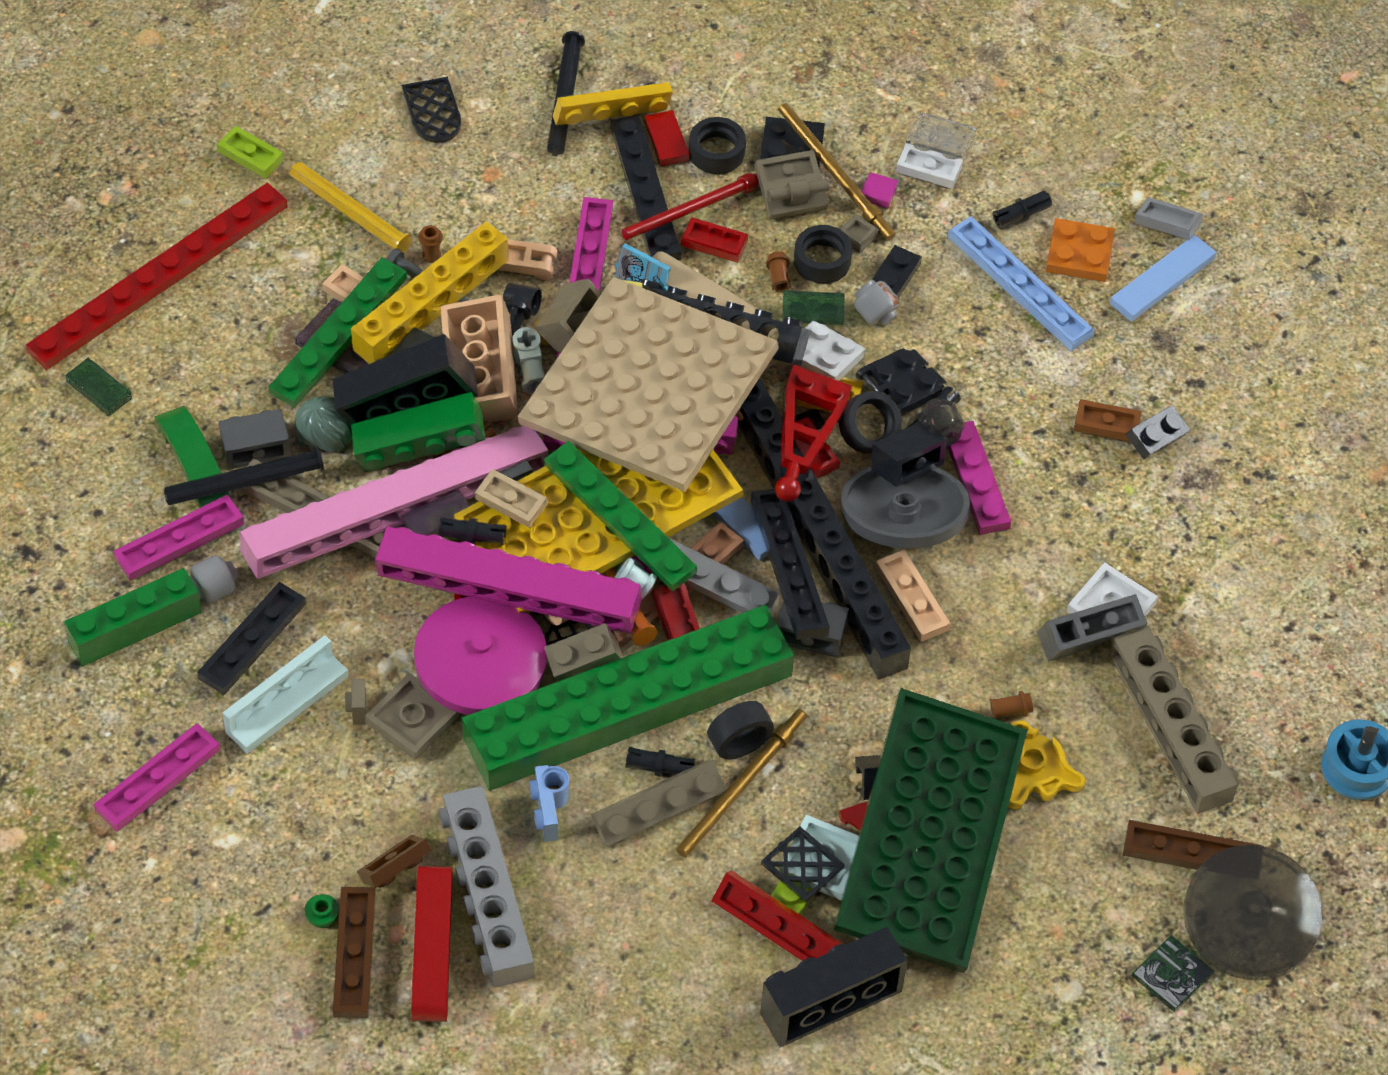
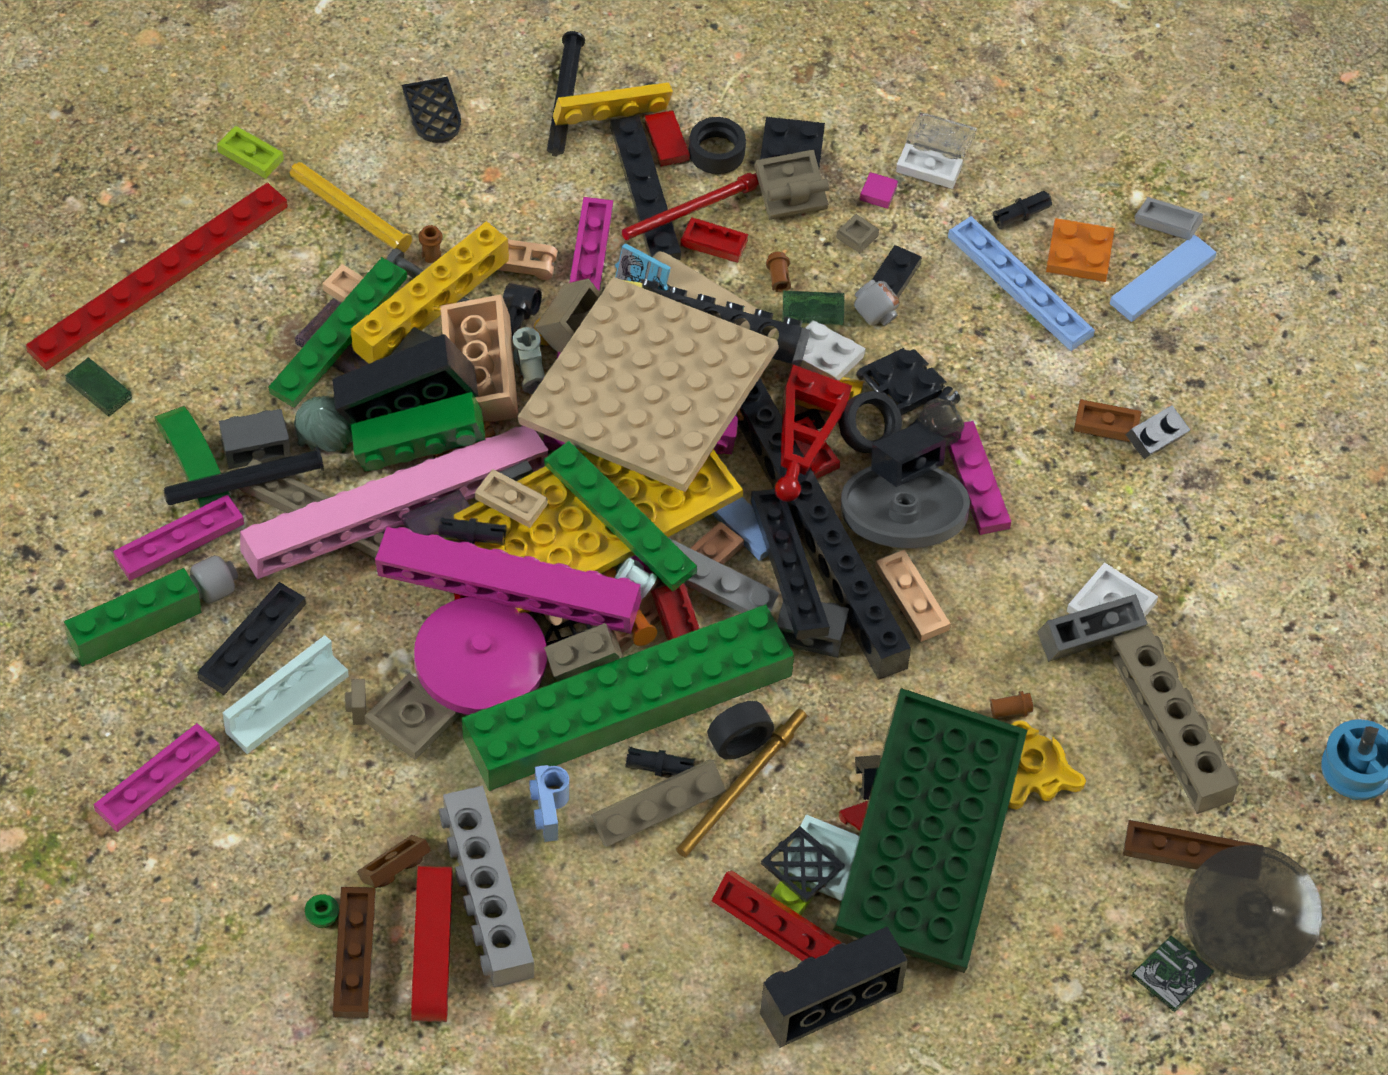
pearl gold bar [778,103,896,241] -> none
black tyre [794,225,852,284] -> none

